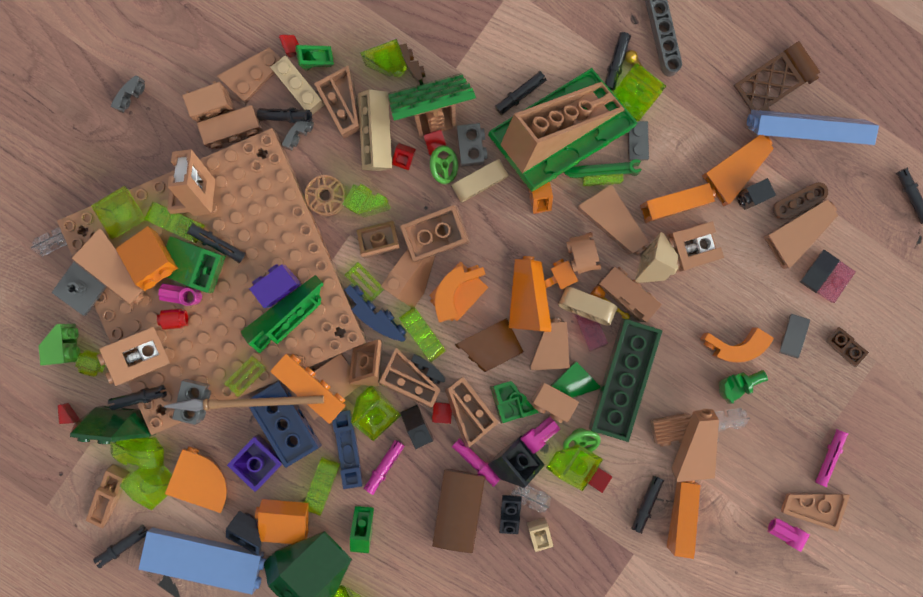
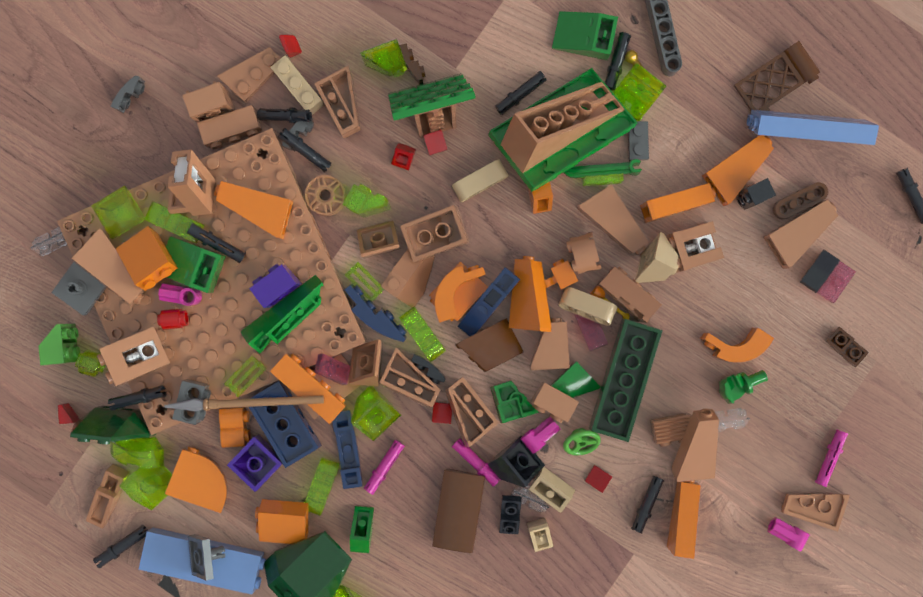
black slope [226,511,262,556] -> none
green slope [295,45,334,71] -> none
tan brick [358,89,392,171] -> none
black slope [400,404,434,450] -> none
bright green piece [430,145,458,184] -> none
dark grey brick [457,123,488,167] -> none
clear neon green slope [546,444,604,491] -> none
dark grey slope [779,314,810,359] -> none
none -> dark grey tile [188,534,225,581]
none -> orange slope [215,181,293,239]
none -> orange brick [219,407,251,448]
none -> black pin [278,128,331,172]
none -> clear pink plate [314,353,351,385]
none -> dark blue slope [457,267,520,336]
none -> tan brick [529,467,575,513]
none -> green slope [552,11,618,60]

